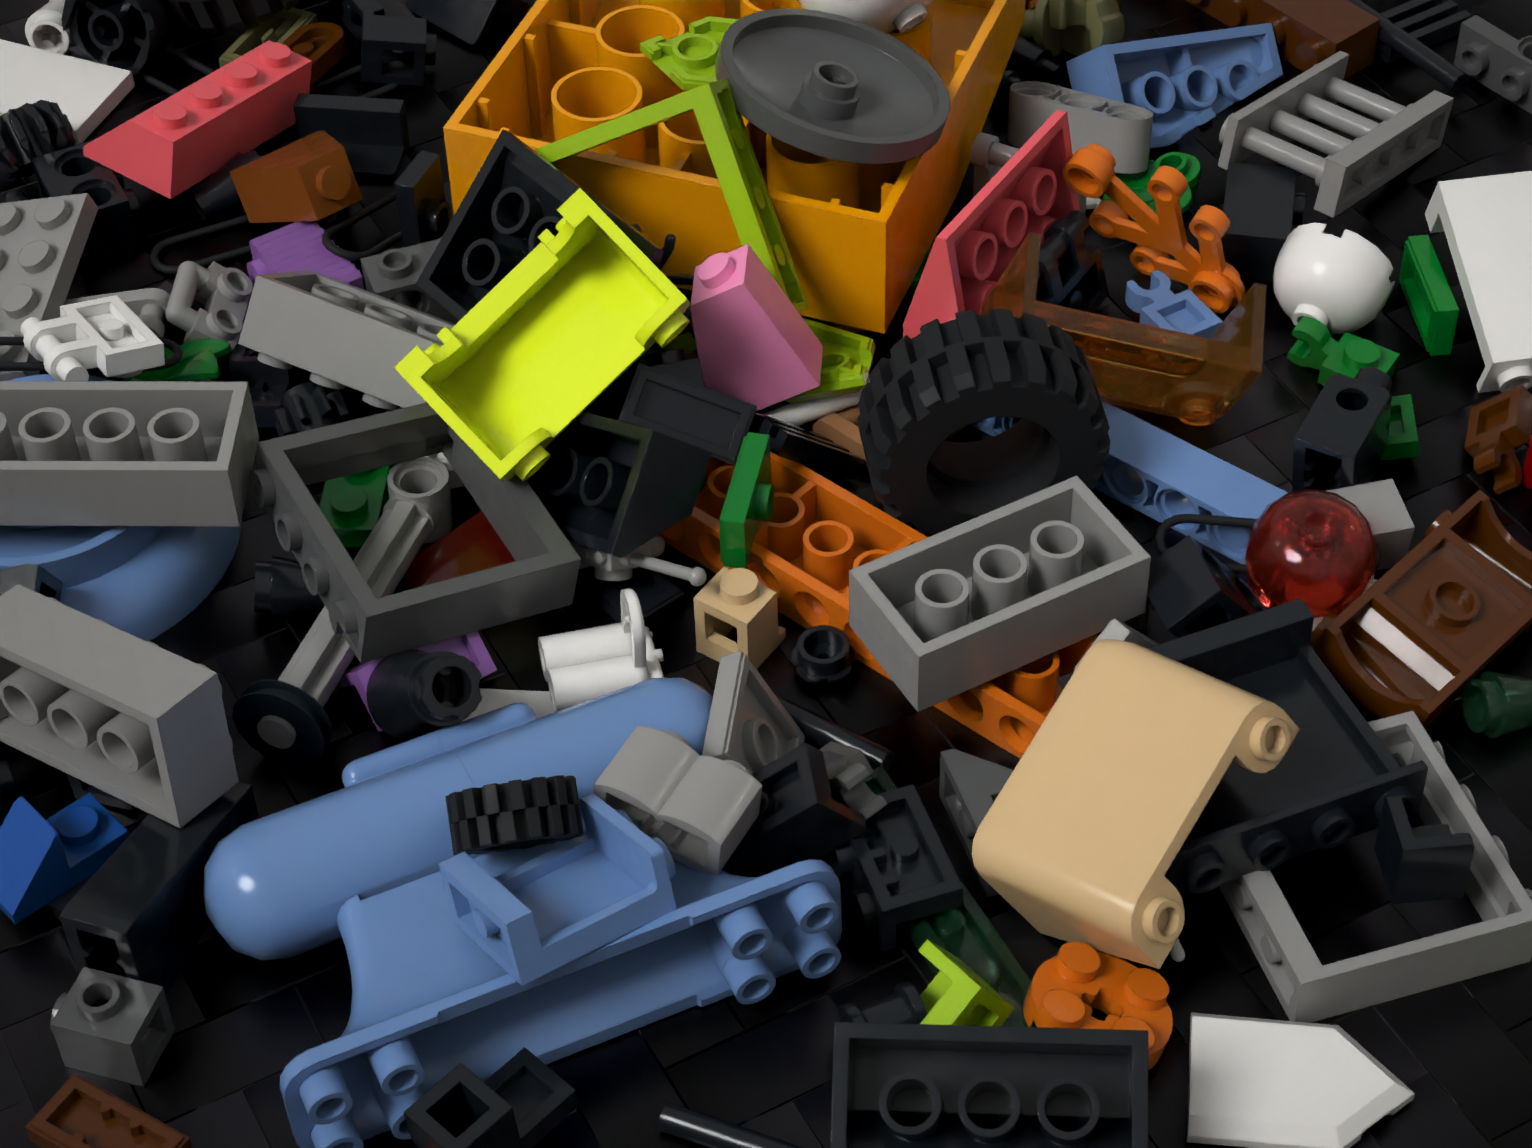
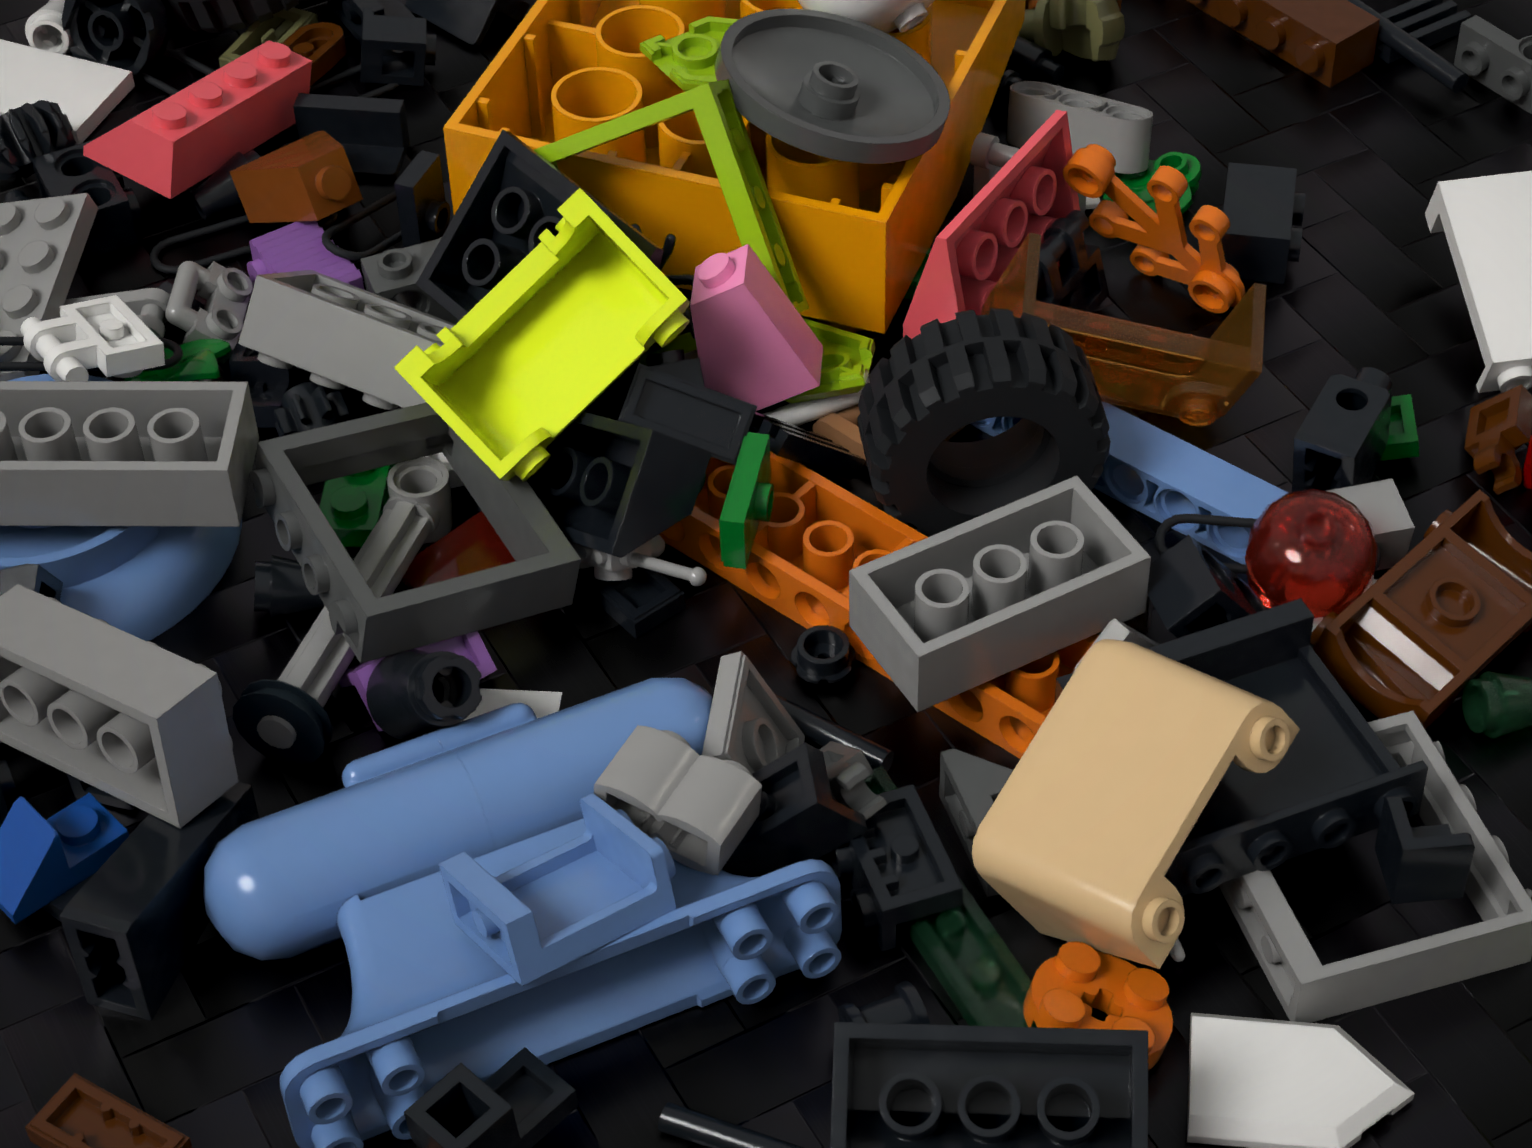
dark grey brick [50,967,175,1087] -> none
black tyre [445,775,584,855] -> none
white piece [538,588,664,713] -> none
tan brick [693,566,786,669] -> none
lime panel [918,939,1015,1026] -> none
medium blue wedge [1066,23,1283,150] -> none
medium blue plate [1125,270,1223,359] -> none
light grey fence [1218,51,1454,218] -> none
white cylinder [1273,222,1395,336] -> none
green plate [1287,317,1400,386] -> none
green tile [1399,235,1459,356] -> none

